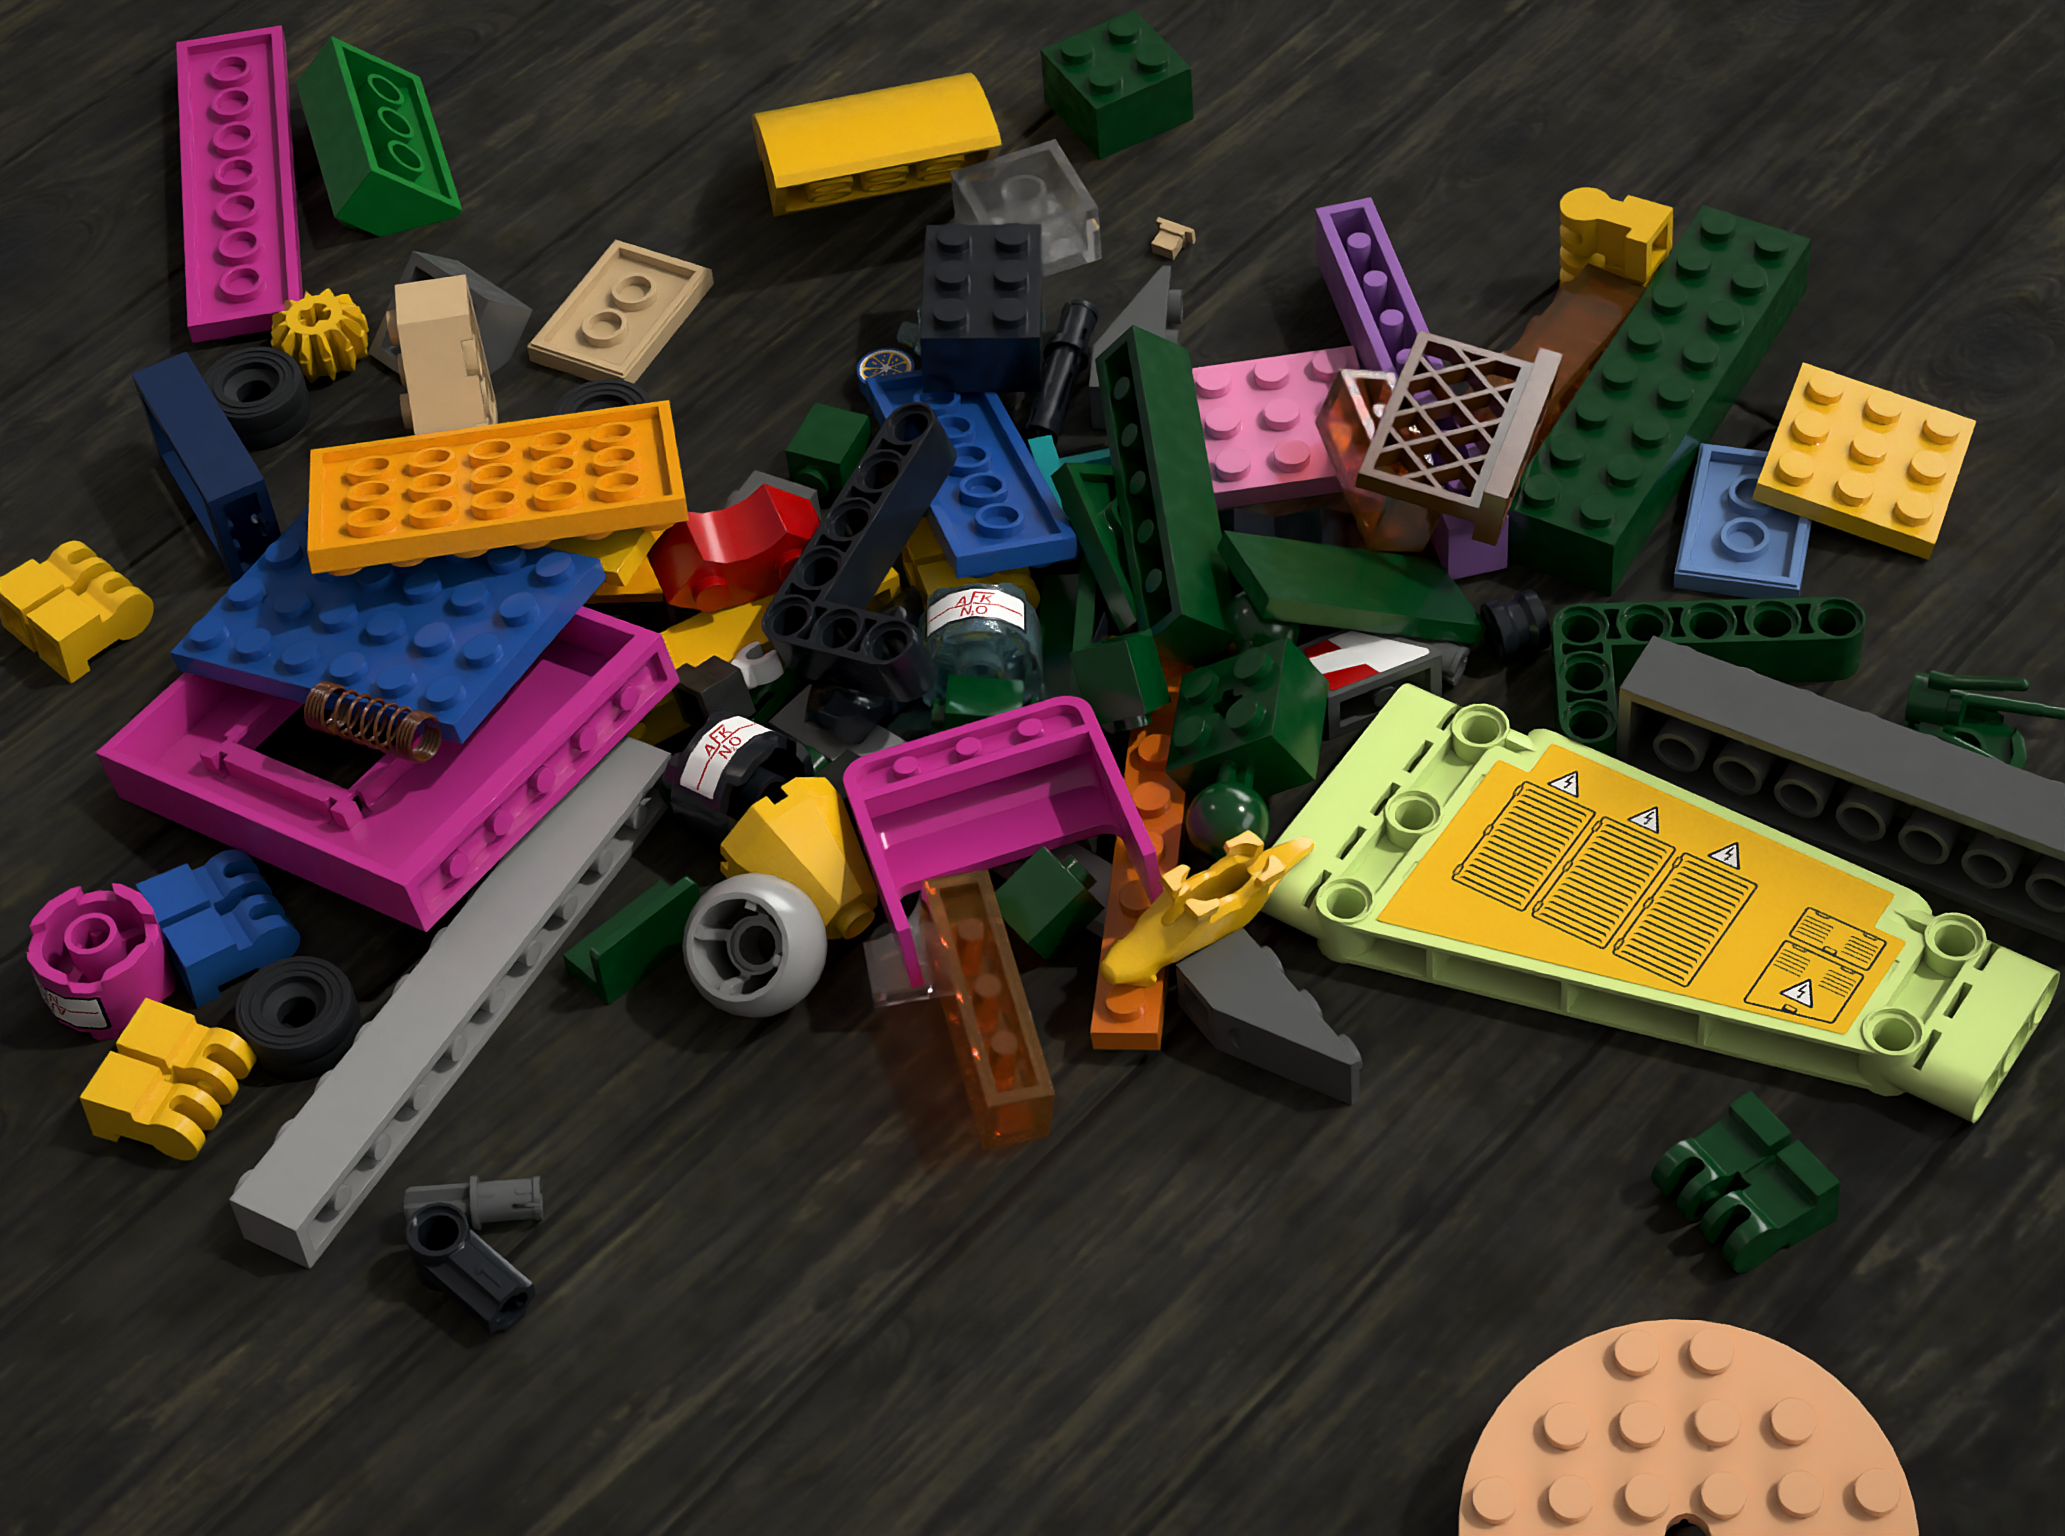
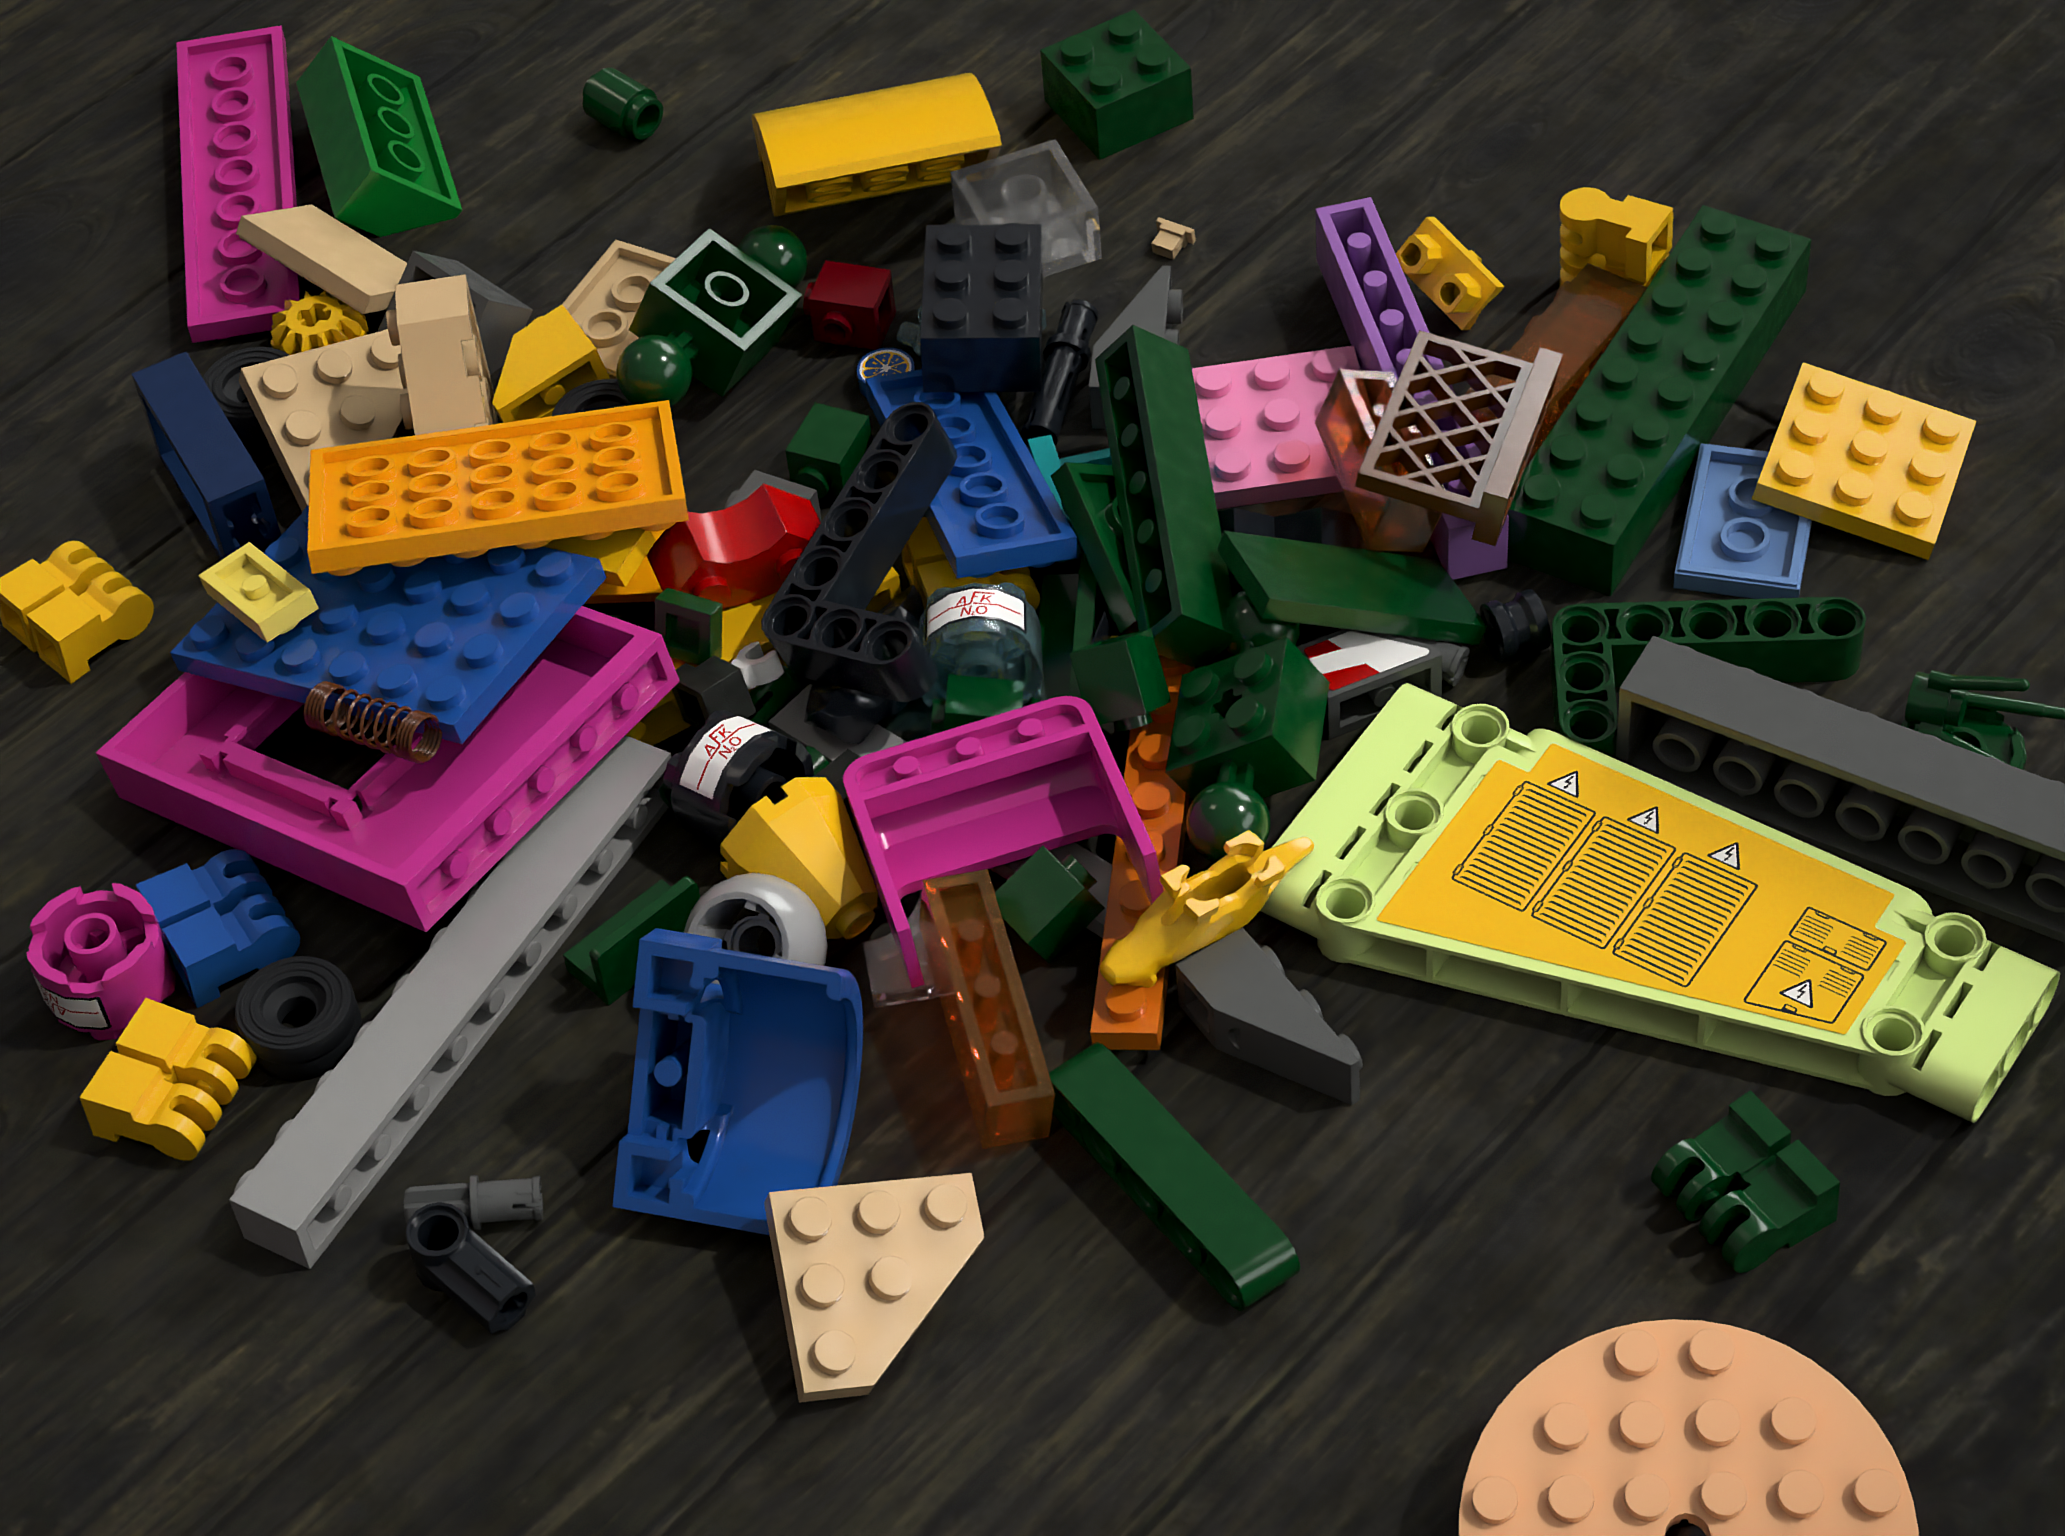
none -> light yellow plate [198,542,319,643]
none -> tan tile [236,204,407,314]
none -> tan plate [239,329,408,511]
none -> yellow slope [492,304,610,423]
none -> dark green brick [582,67,663,140]
none -> blue piece [613,928,863,1235]
none -> dark green brick [616,225,807,407]
none -> plate [655,588,723,665]
none -> tan plate [764,1173,984,1402]
none -> dark red brick [803,260,896,350]
none -> dark green beam [1039,1042,1301,1311]
none -> yellow hips [1396,217,1505,330]

